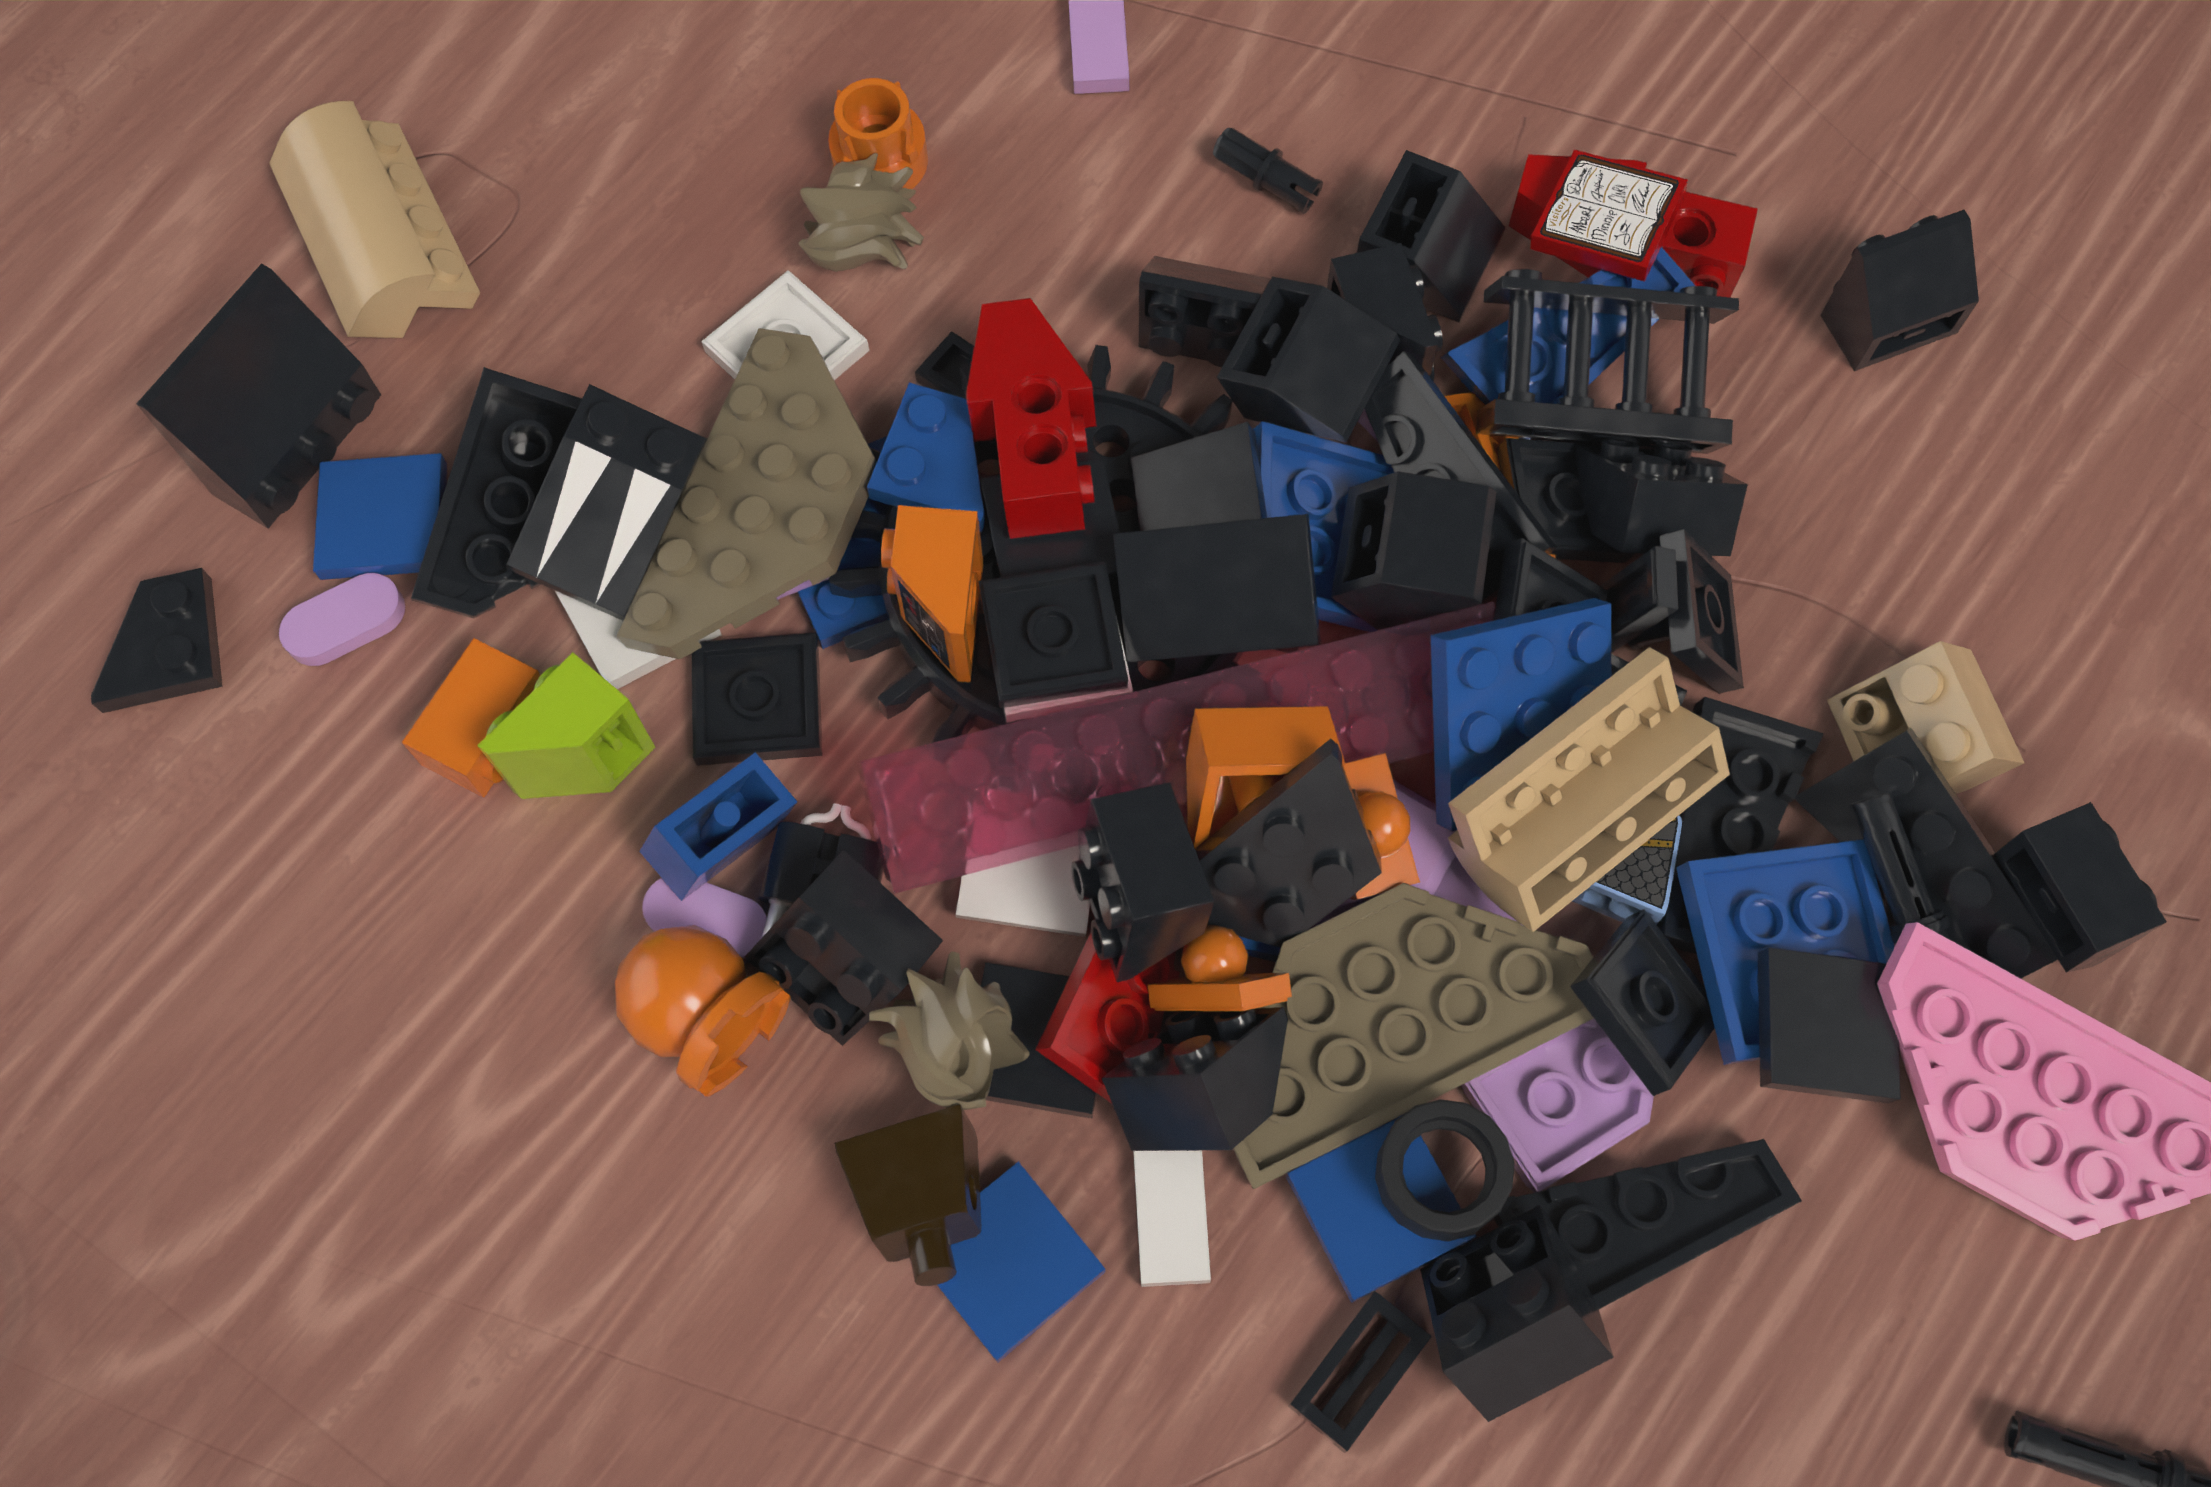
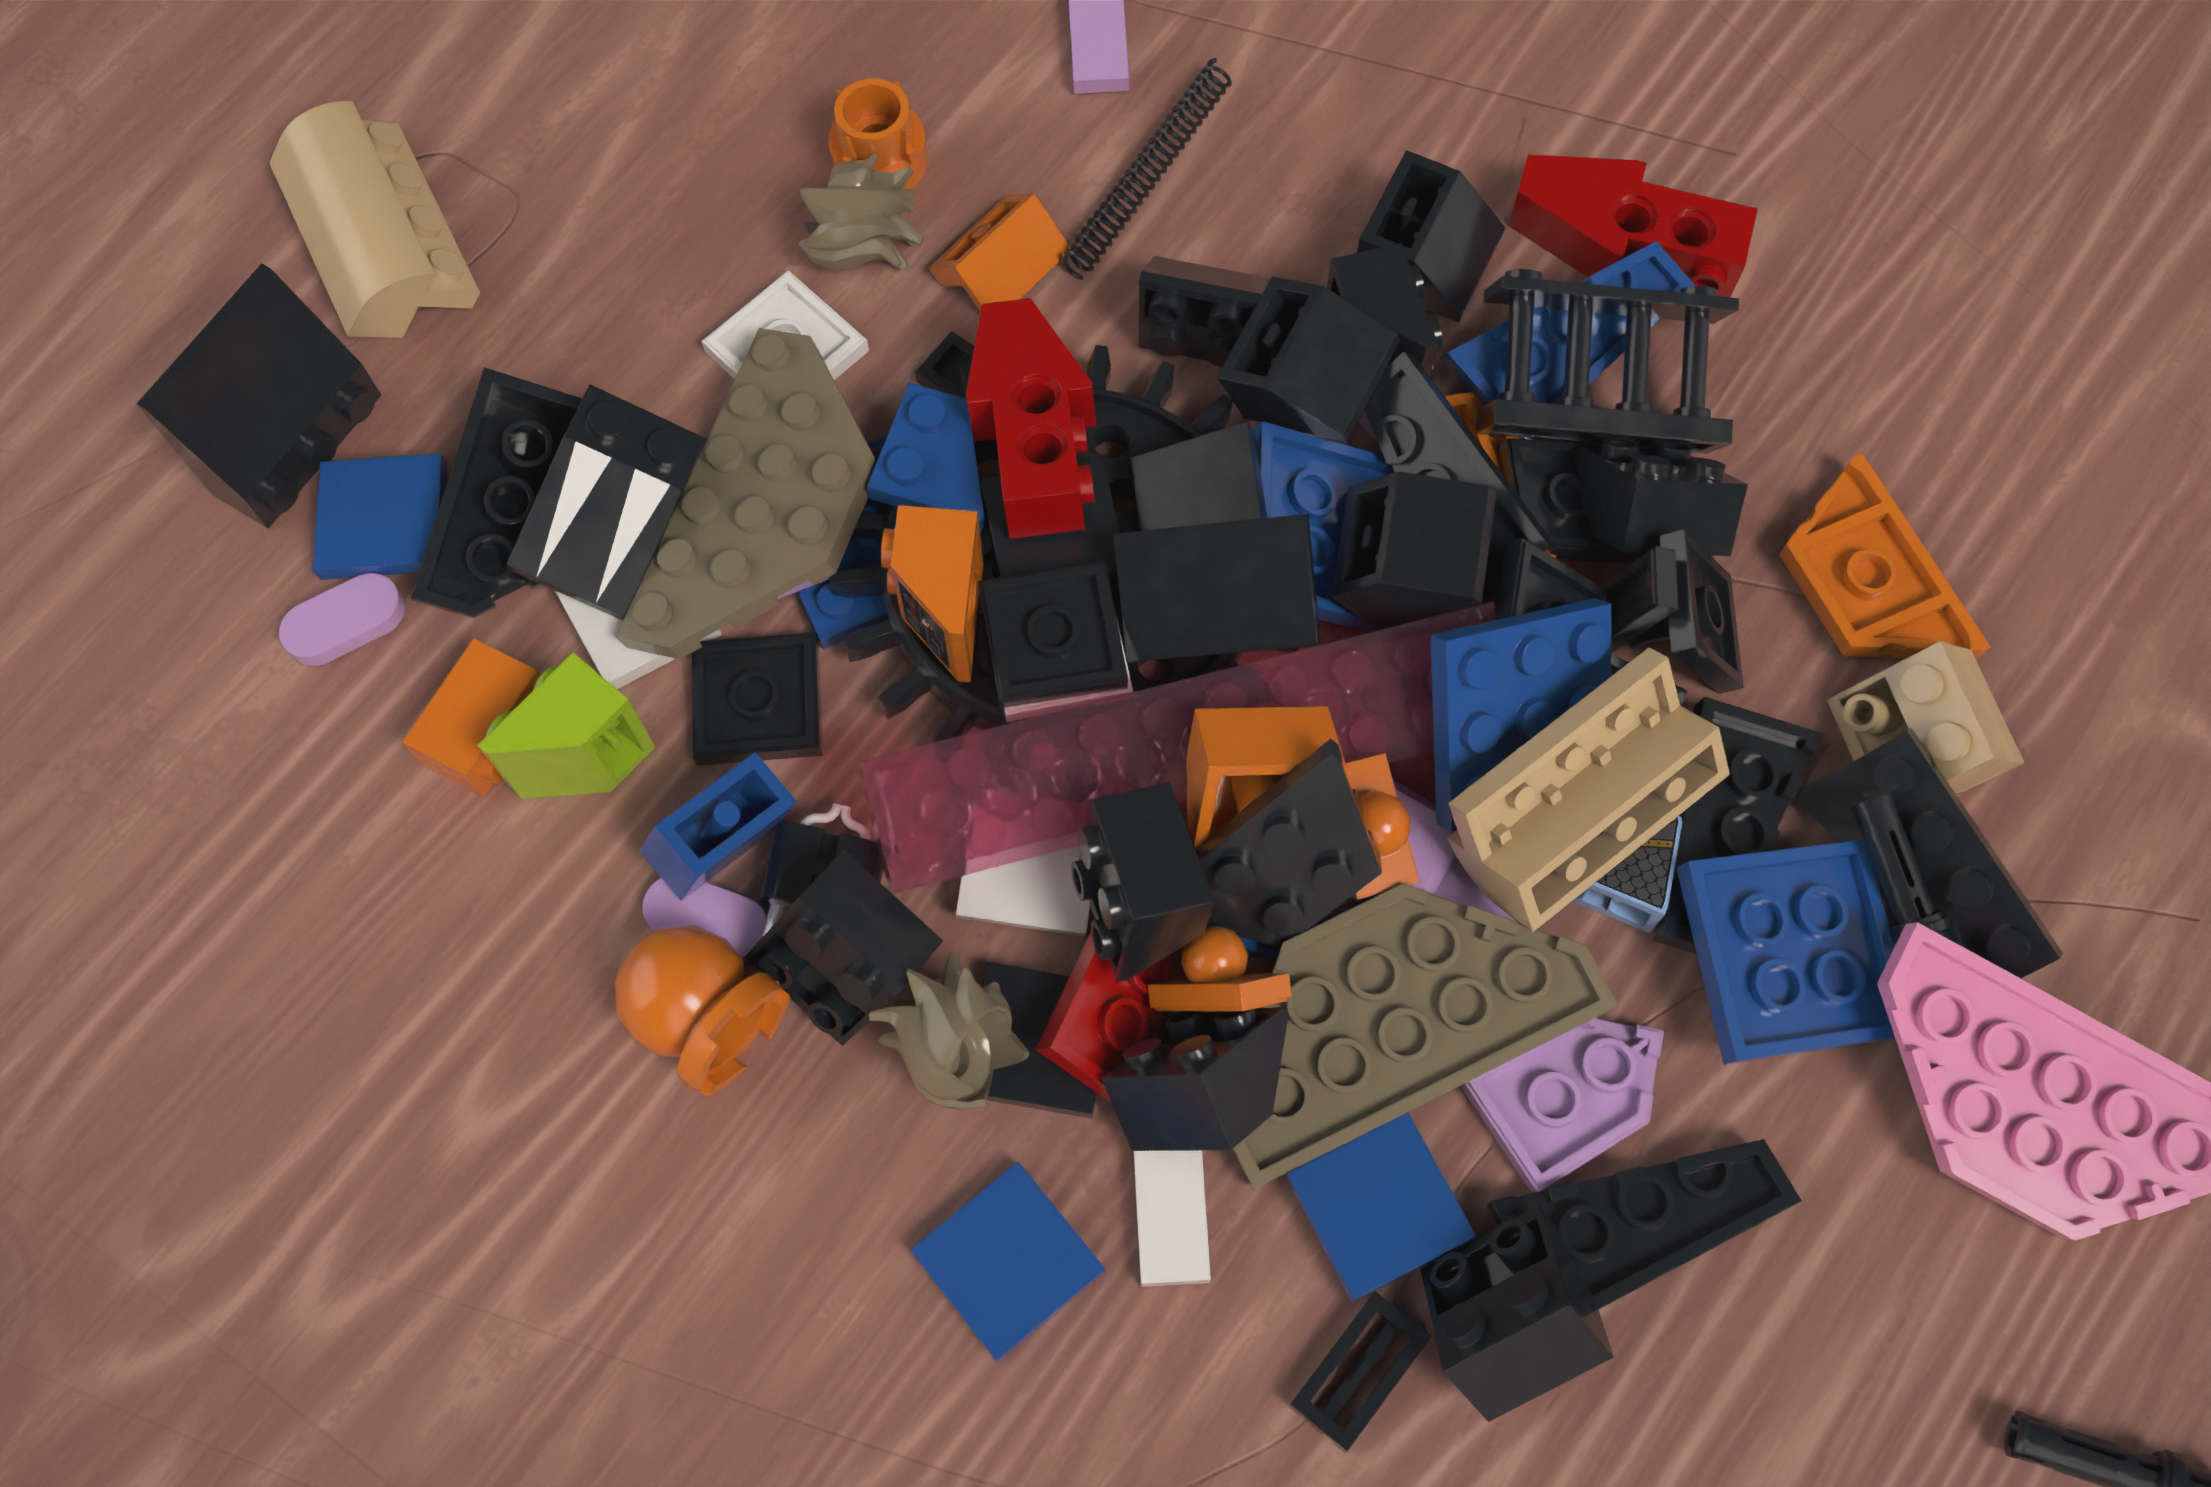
black wing [91,568,223,713] -> none
dark brown torso [834,1104,982,1286] -> none
black axle [1213,127,1323,214] -> none
black tyre [1375,1099,1515,1241] -> none
tile [1530,149,1688,282] -> none
black tile [1570,909,1715,1096] -> none
black tile [1758,947,1901,1103] -> none
black slope [1820,209,1979,371] -> none
black slope [1994,802,2167,972] -> none
none -> orange panel [928,193,1069,311]
none -> black piece [1062,58,1232,280]
none -> orange wing [1779,453,1991,659]

